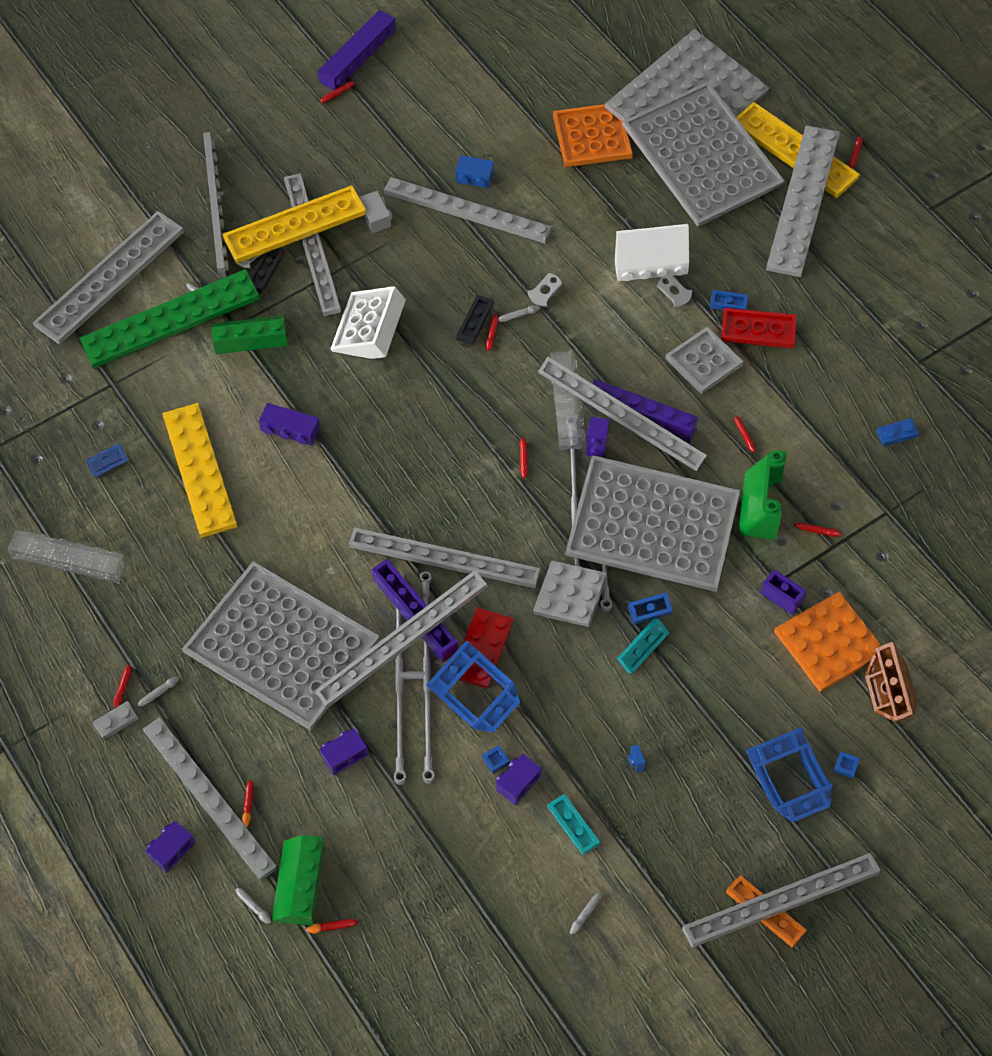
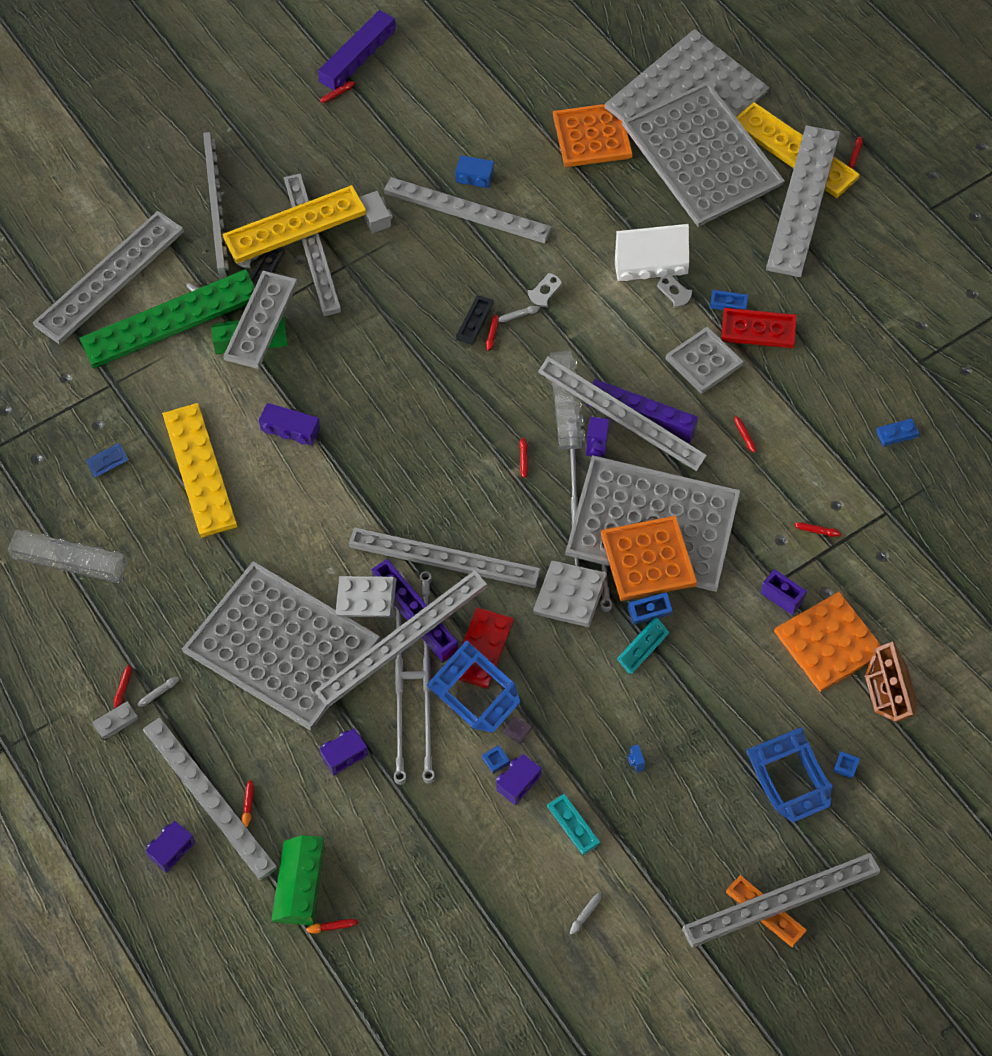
light grey piece [235,887,272,924] -> none
white slope [331,286,406,359] -> none
green windscreen [739,450,787,540] -> none
none -> light grey plate [223,271,297,369]
none -> light grey plate [335,576,396,617]
none -> clear purple plate [504,716,532,744]
none -> orange plate [601,516,697,601]

